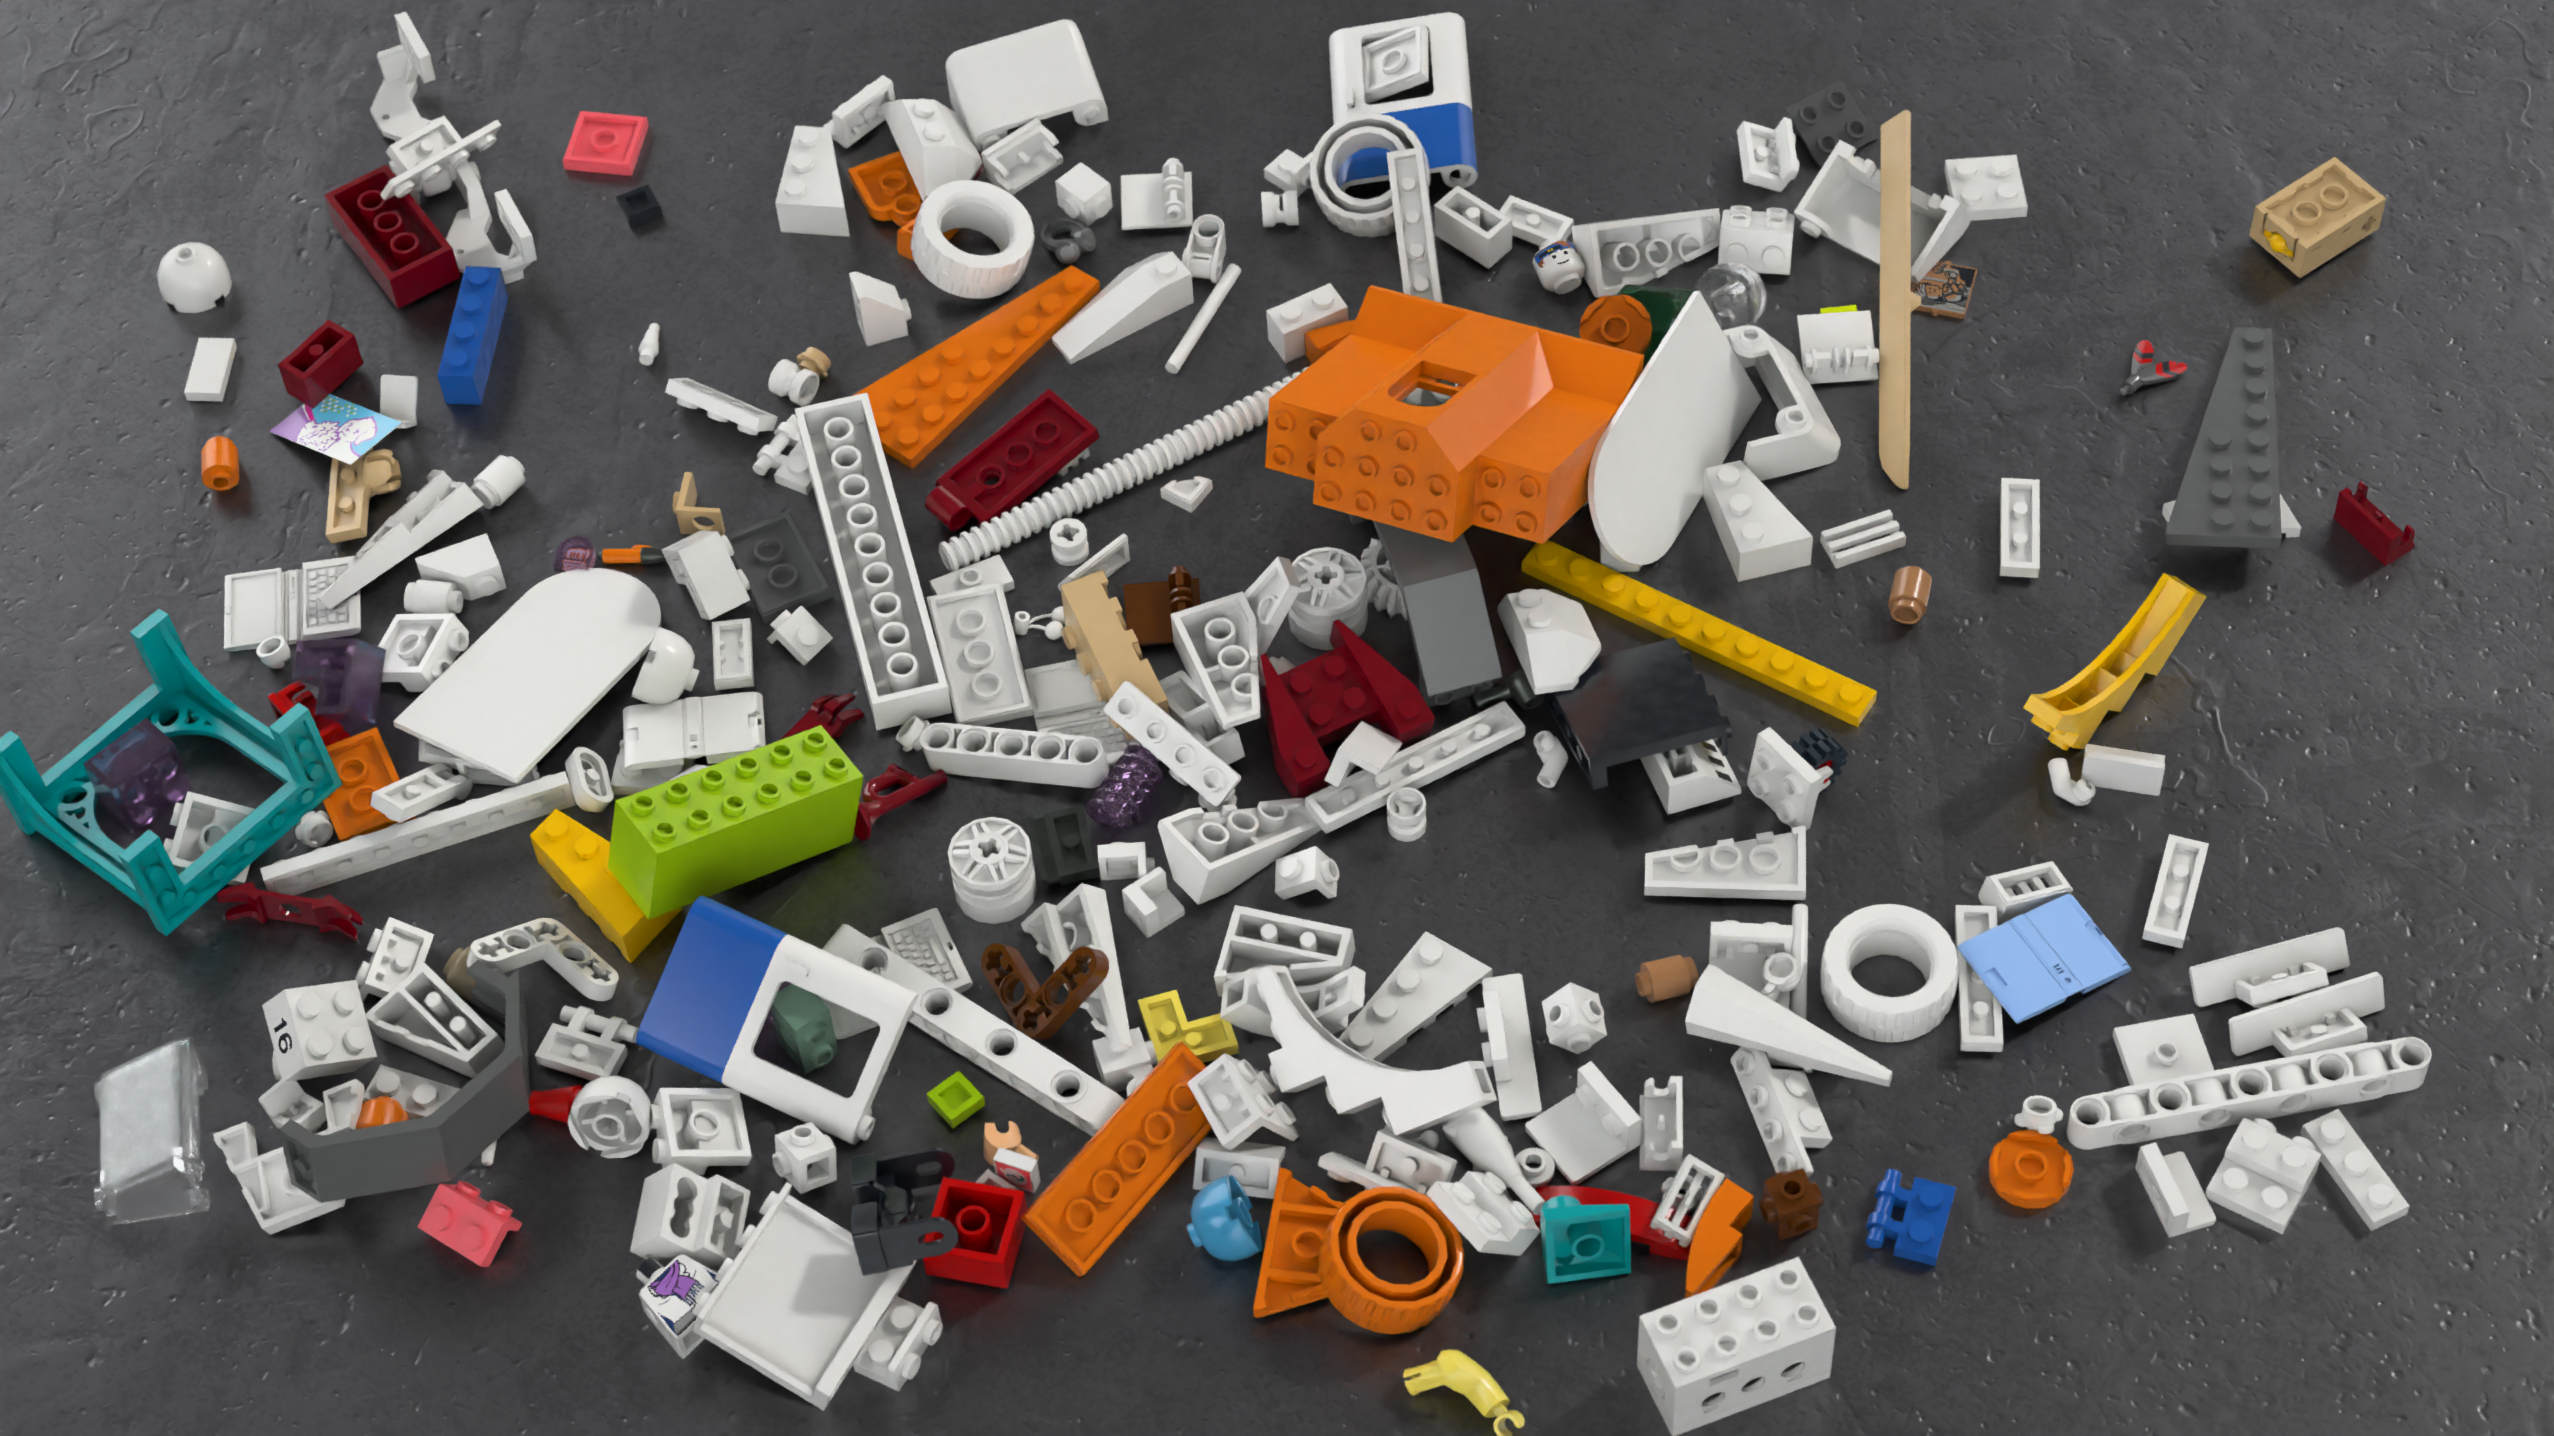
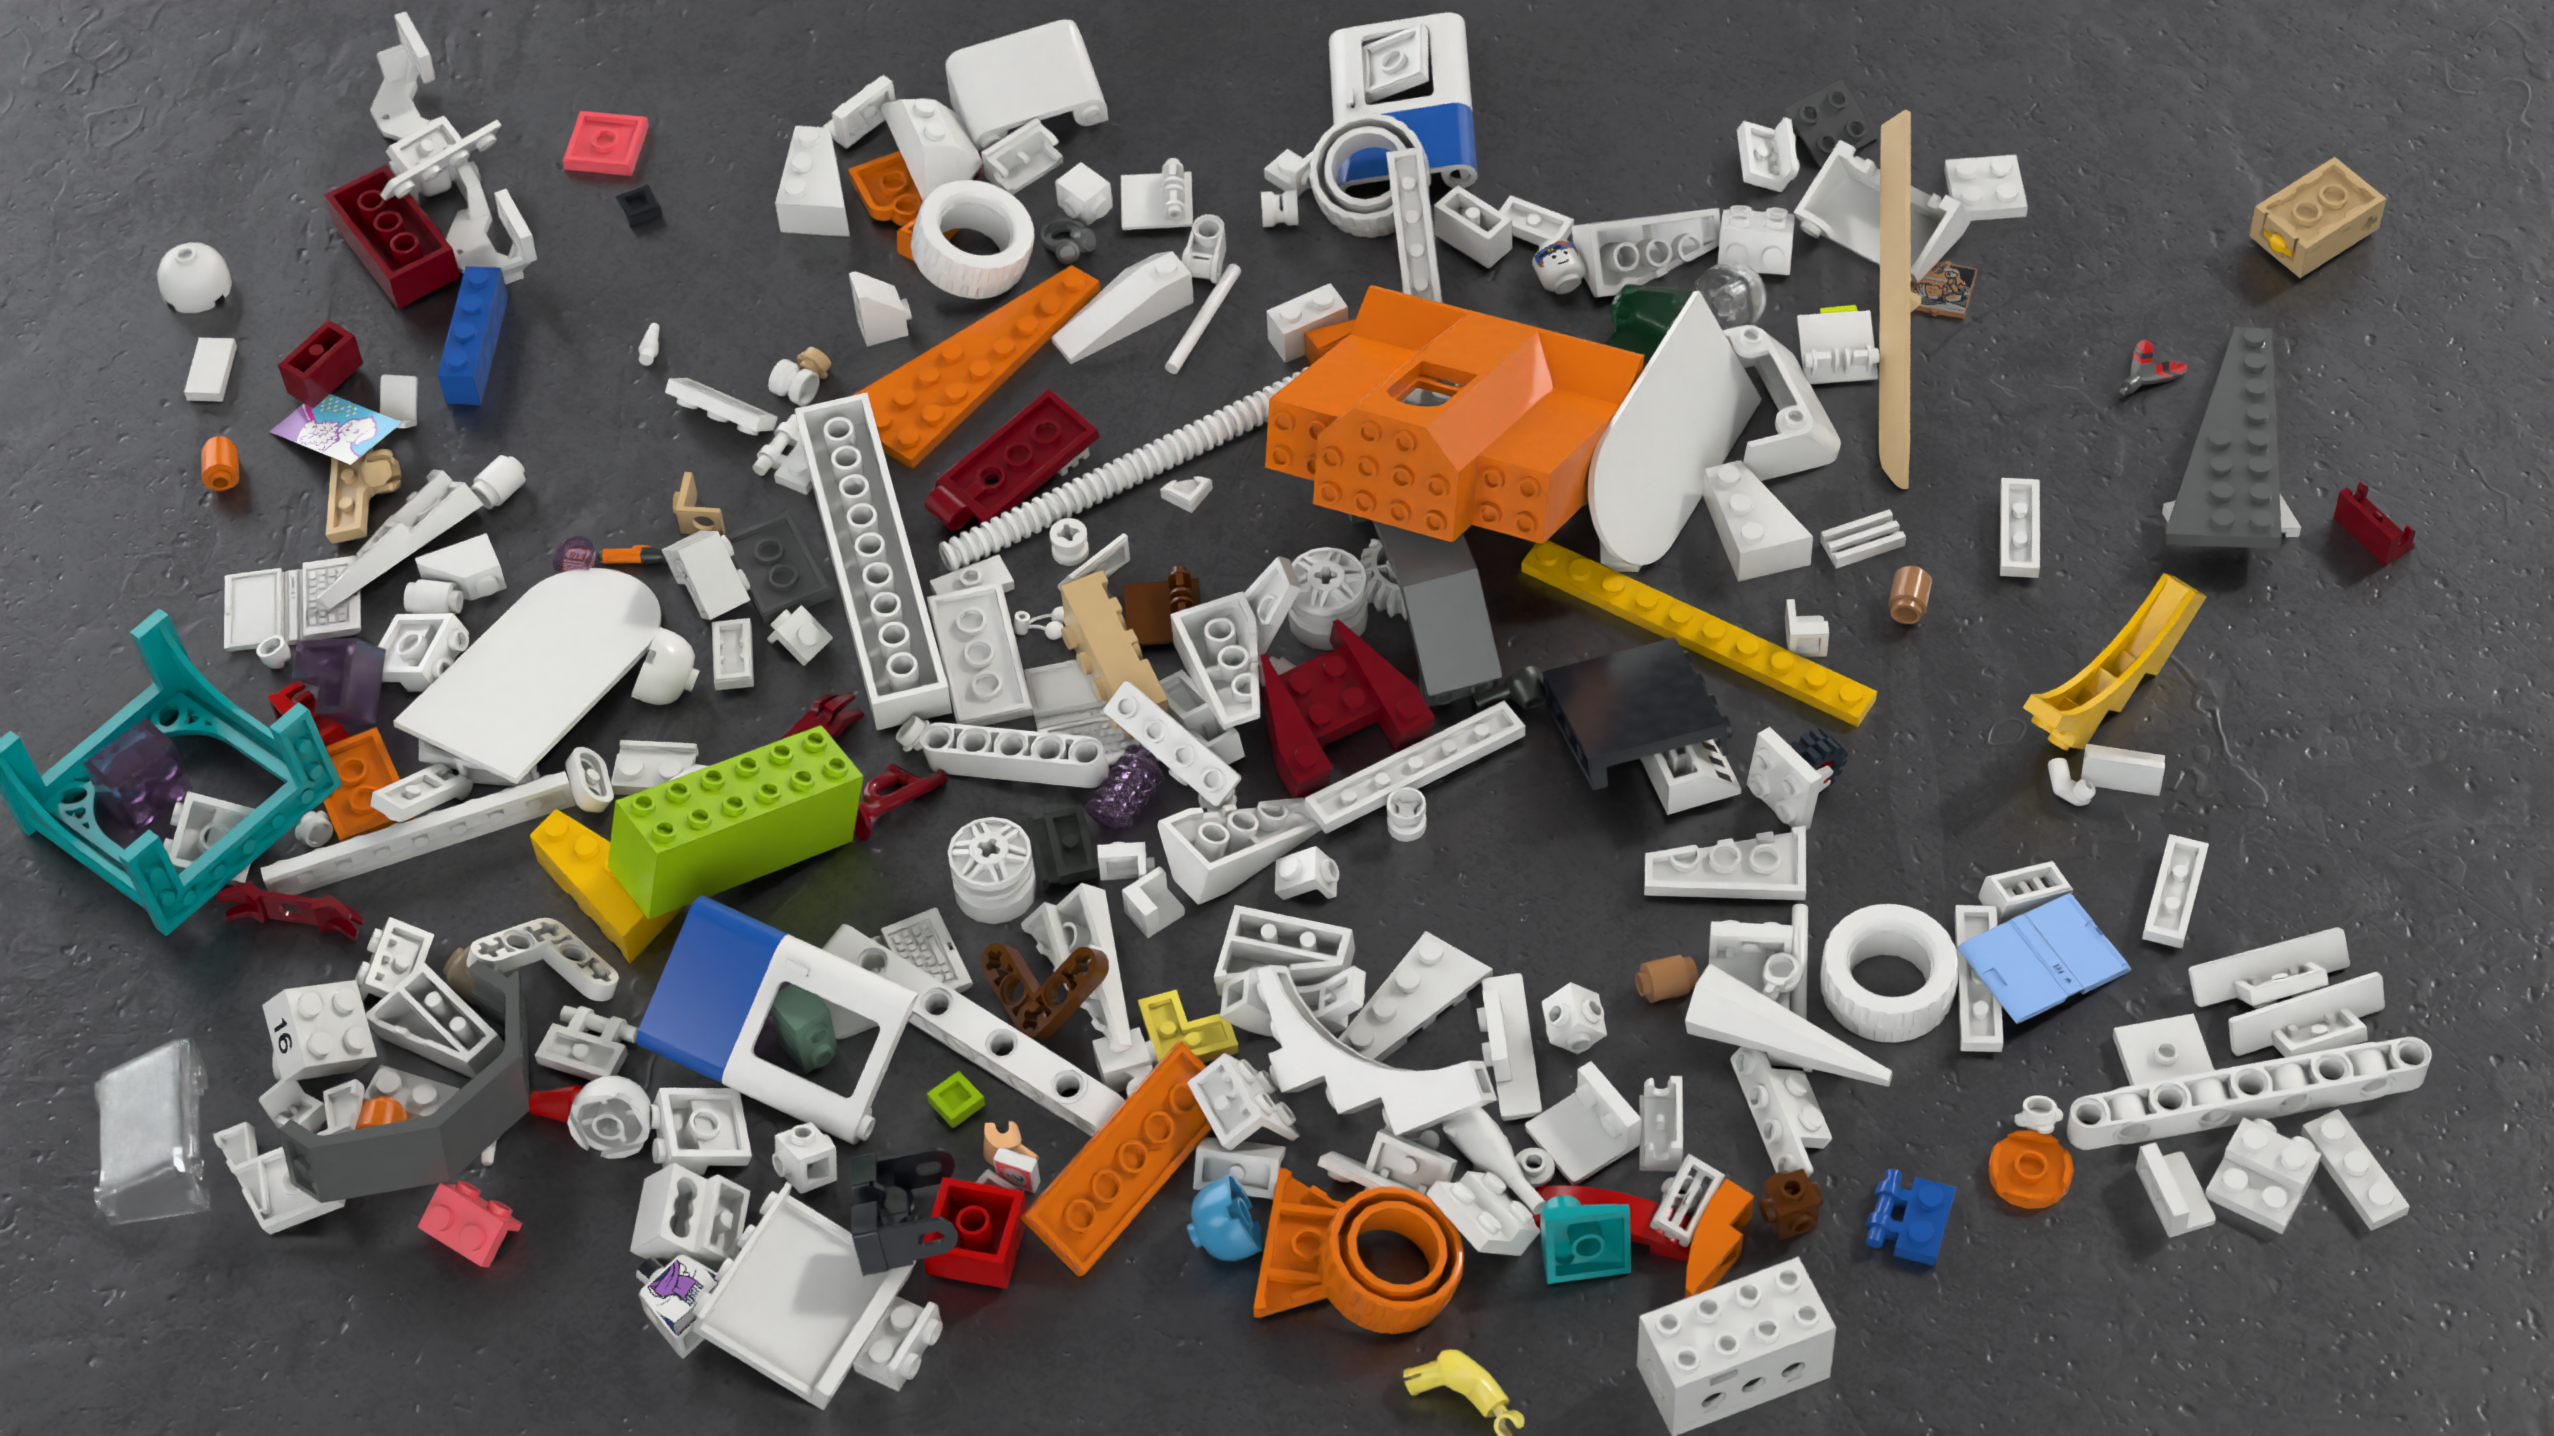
white piece [623,692,766,771] -> none
white panel [1325,721,1402,787] -> none
white wedge [1498,589,1601,695] -> none
white arm [1533,731,1568,788] -> none
orange tile [1579,294,1653,355] -> none
none -> white panel [1785,599,1829,657]

